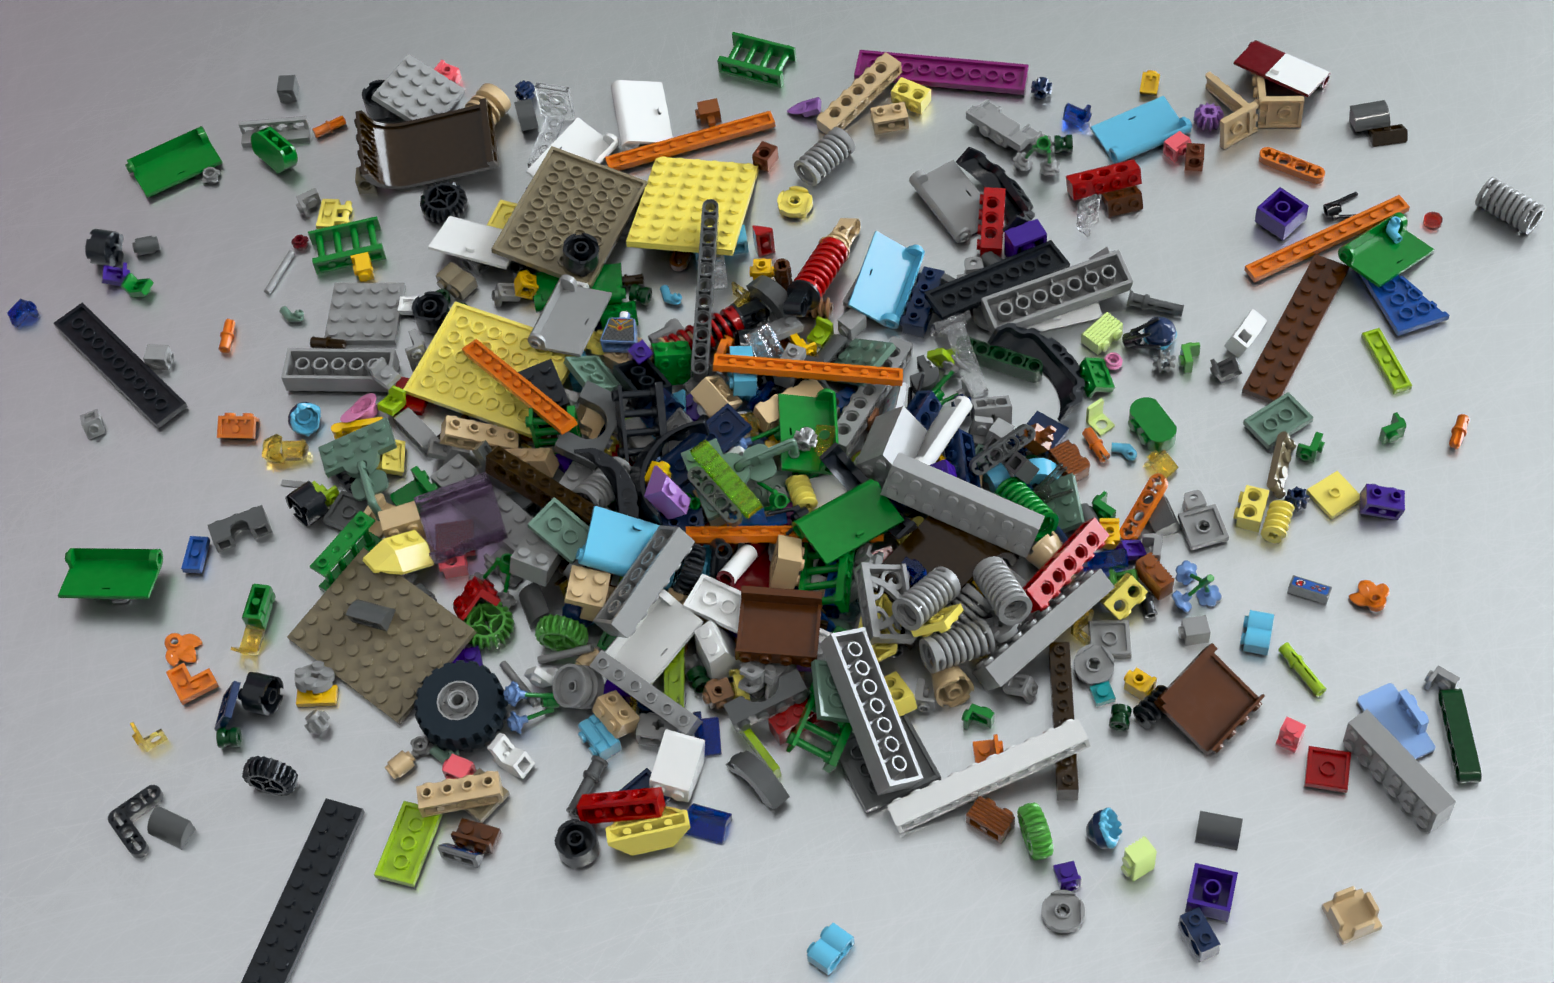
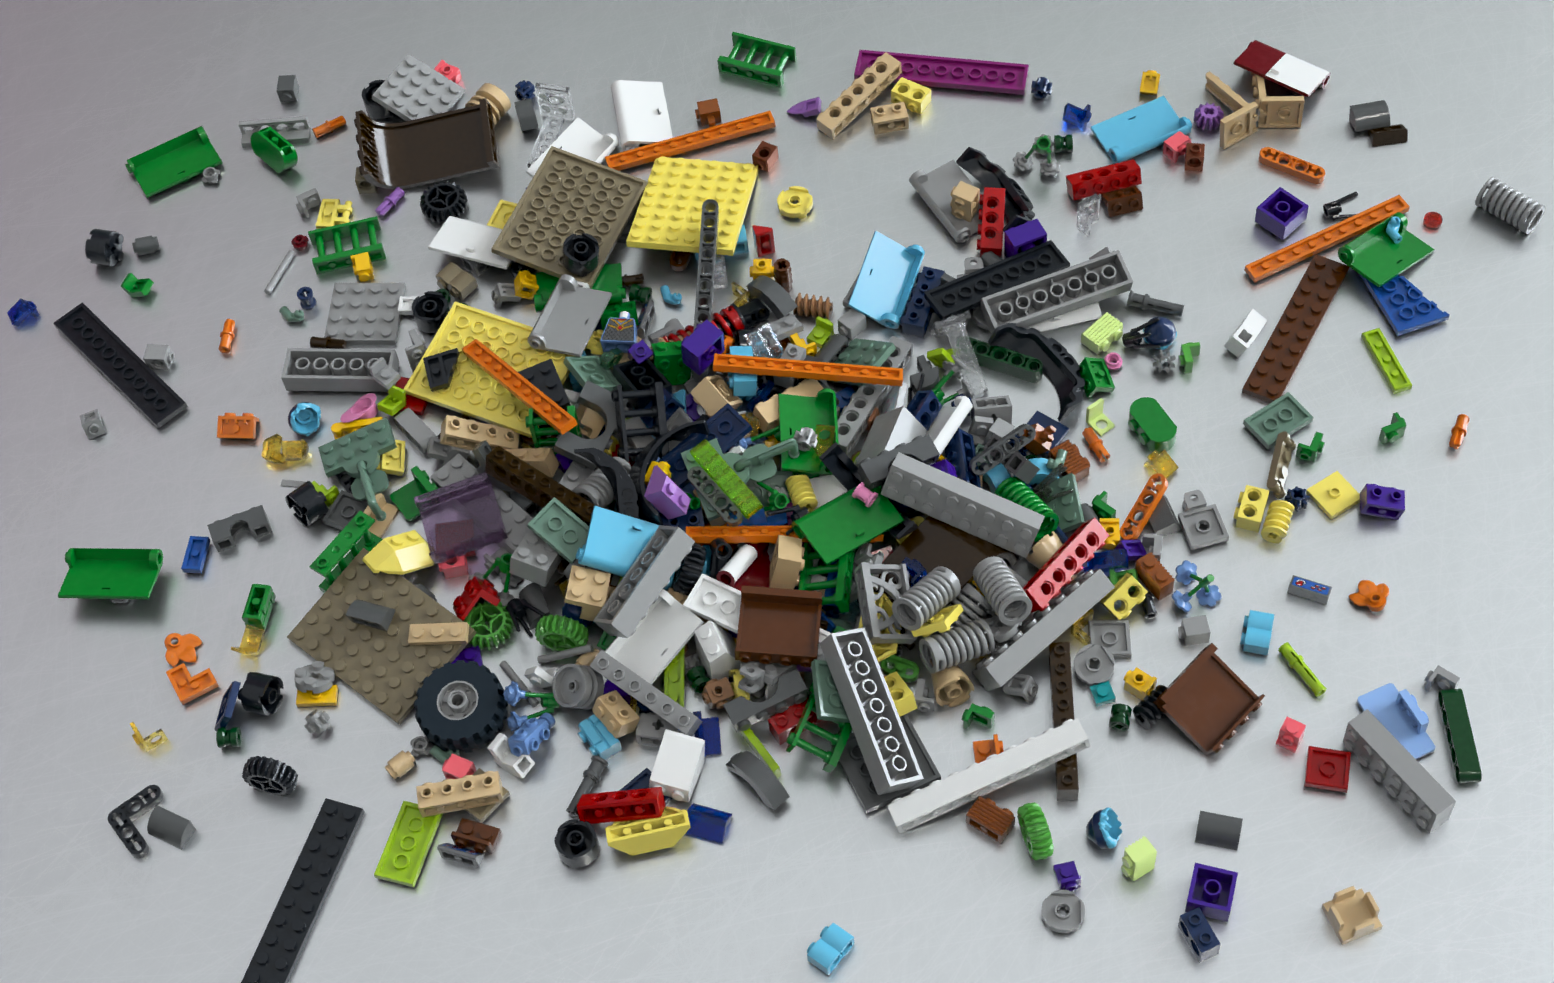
dark purple bracket [102,262,130,286] -> none
tan brick [378,501,427,540] -> none
piece [783,218,861,317] -> none
light grey piece [794,127,855,187] -> none
light grey bracket [966,99,1042,152] -> none
medium azure arm [1111,443,1137,461] -> none
dark grey bracket [1210,355,1242,383] -> none
none -> dark blue bush [297,287,317,310]
none -> medium lavender axle [375,187,405,216]
none -> tan plate [408,622,469,646]
none -> black wing [423,348,459,392]
none -> black plant [506,598,545,637]
none -> medium blue brick [508,713,555,757]
none -> clear green plate [599,348,624,370]
none -> flat silver slope [637,299,655,339]
none -> dark purple brick [681,319,725,376]
none -> bright pink bush [852,482,878,508]
none -> dark grey arch [857,434,940,490]
none -> bright green plate [880,655,920,683]
none -> tan brick [950,181,980,222]
none -> sand green arm [1046,449,1067,471]

